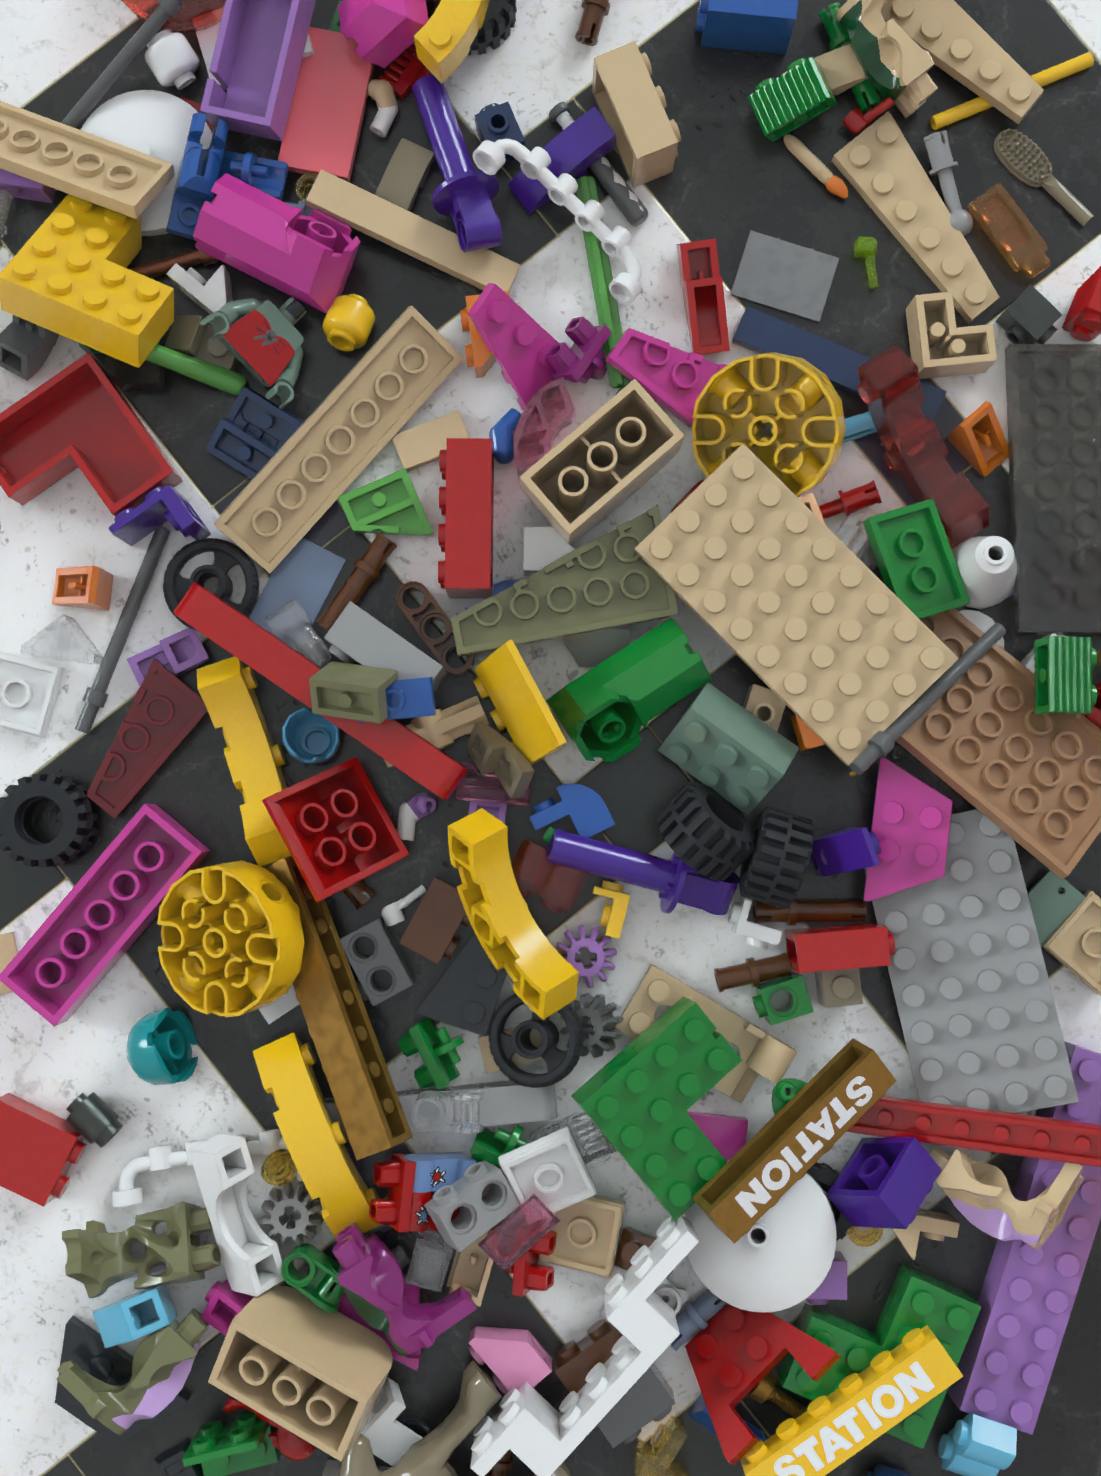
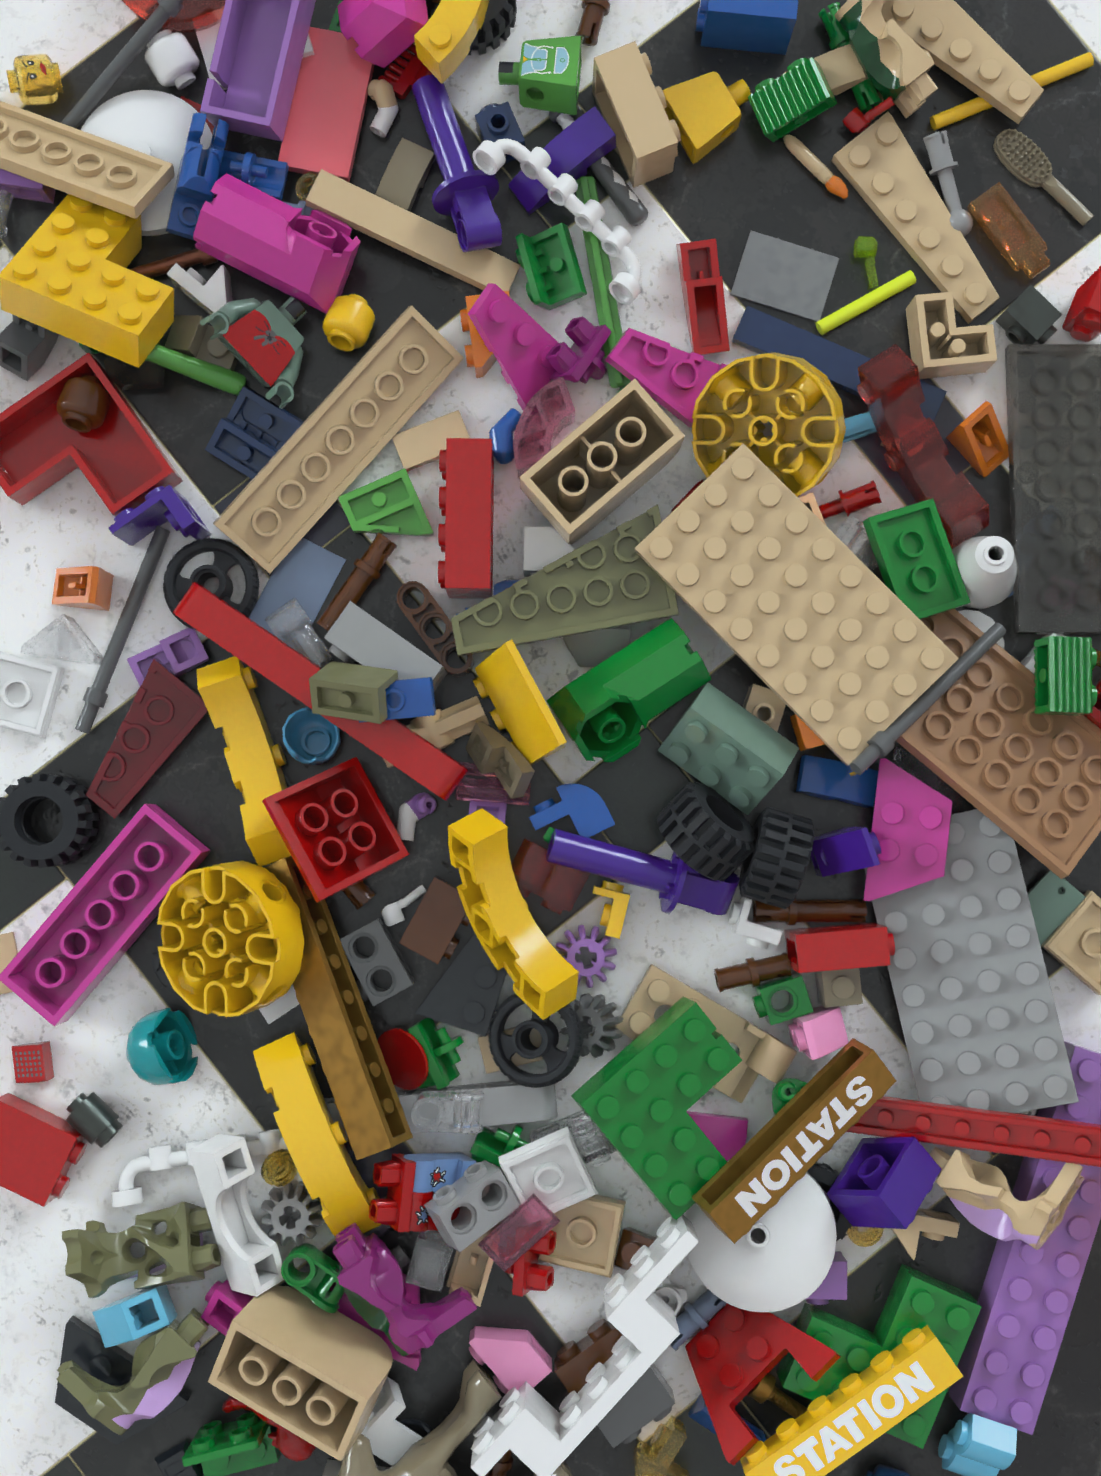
none -> clear yellow head [6,53,63,106]
none -> red slope [12,1041,54,1083]
none -> reddish brown head [57,374,111,433]
none -> red piece [378,1028,428,1090]
none -> bright green torso [498,36,582,115]
none -> green bracket [515,223,587,311]
none -> yellow torso [662,71,751,164]
none -> bright pink slope [788,1006,849,1060]
none -> blue slope [796,755,878,808]
none -> neon yellow bar [815,270,916,335]

